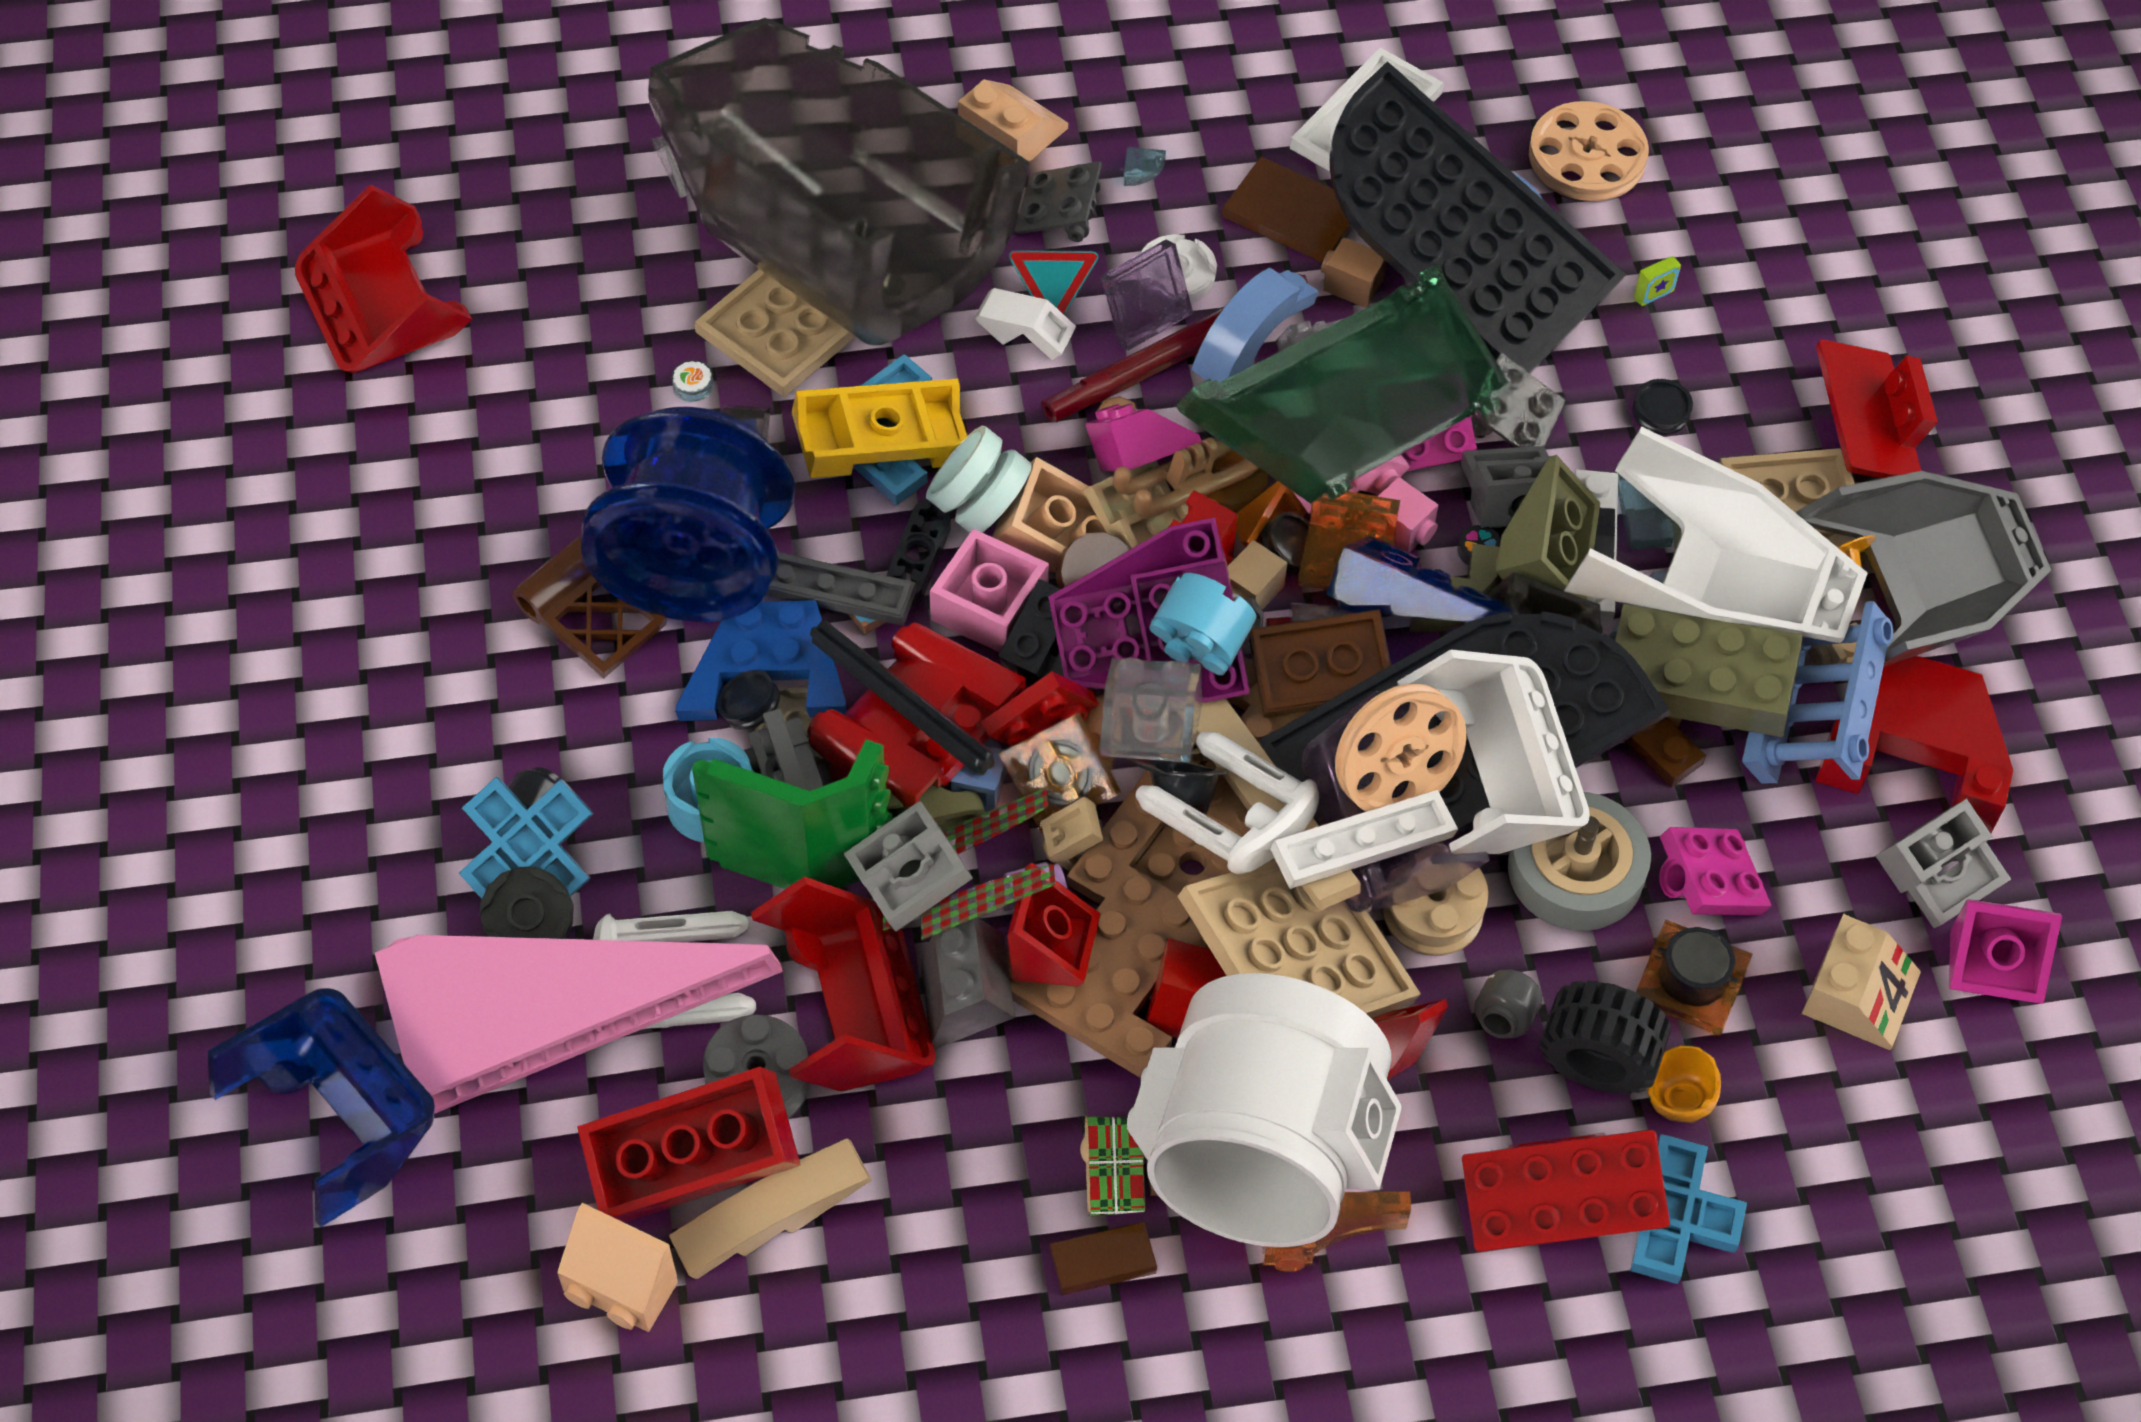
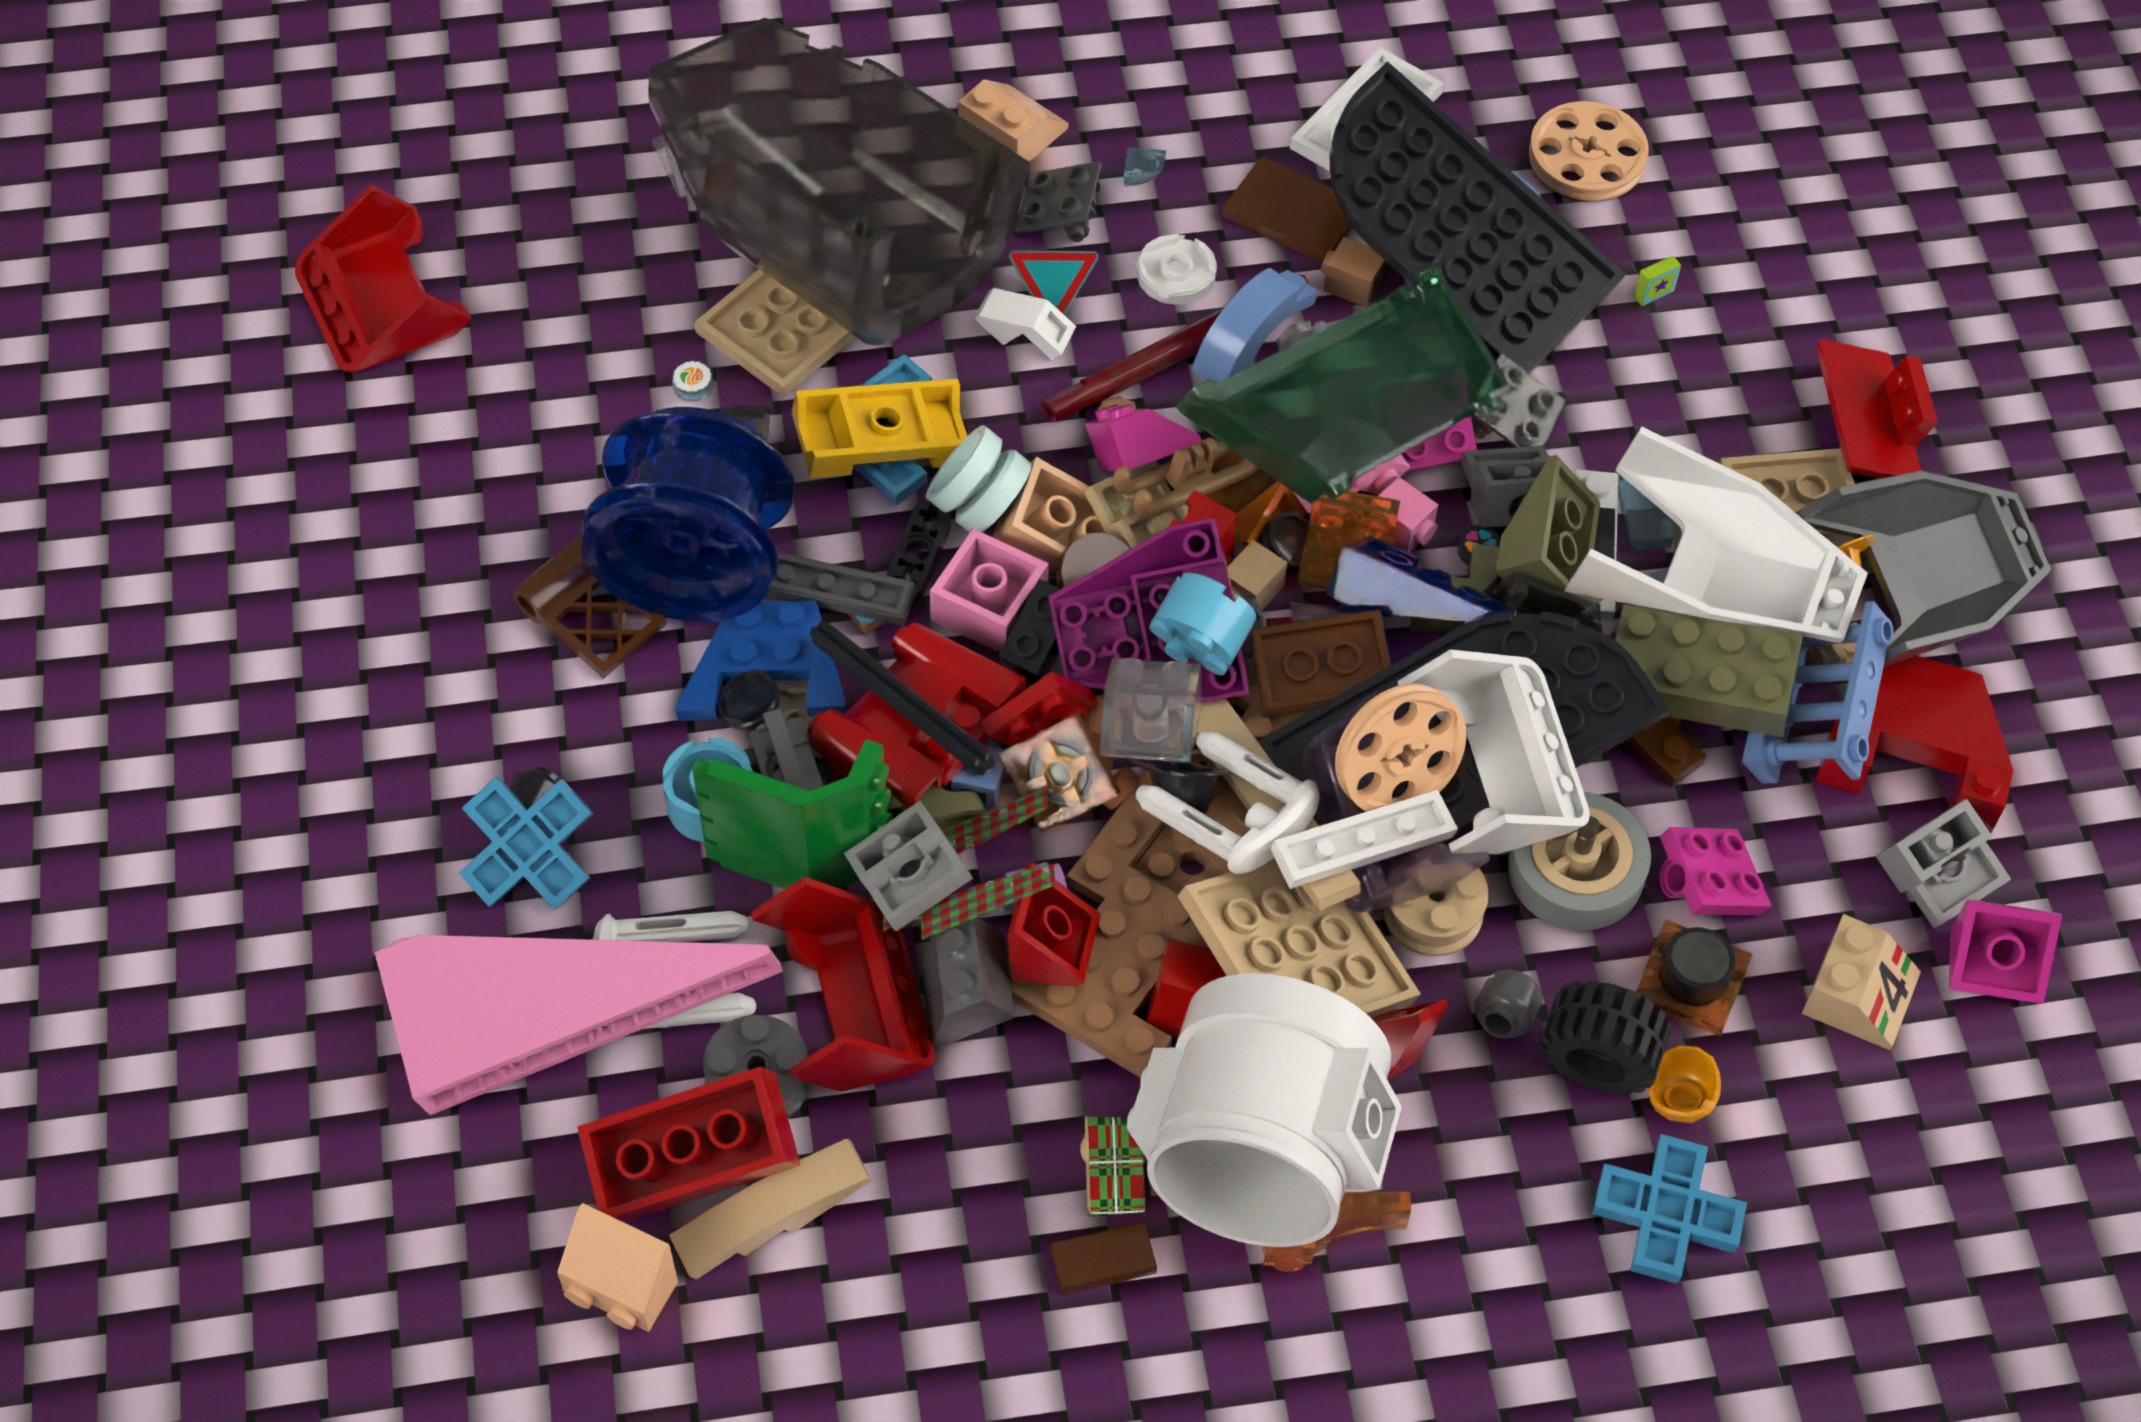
clear blue windscreen [207,988,435,1227] -> none
pearl dark grey tile [480,867,574,939] -> none
tan bracket [1041,796,1103,872] -> none
clear purple tile [1101,239,1193,351] -> none
red bracket [1461,1129,1670,1252] -> none
black piece [1632,379,1693,435] -> none
none -> nougat tile [1098,766,1140,810]

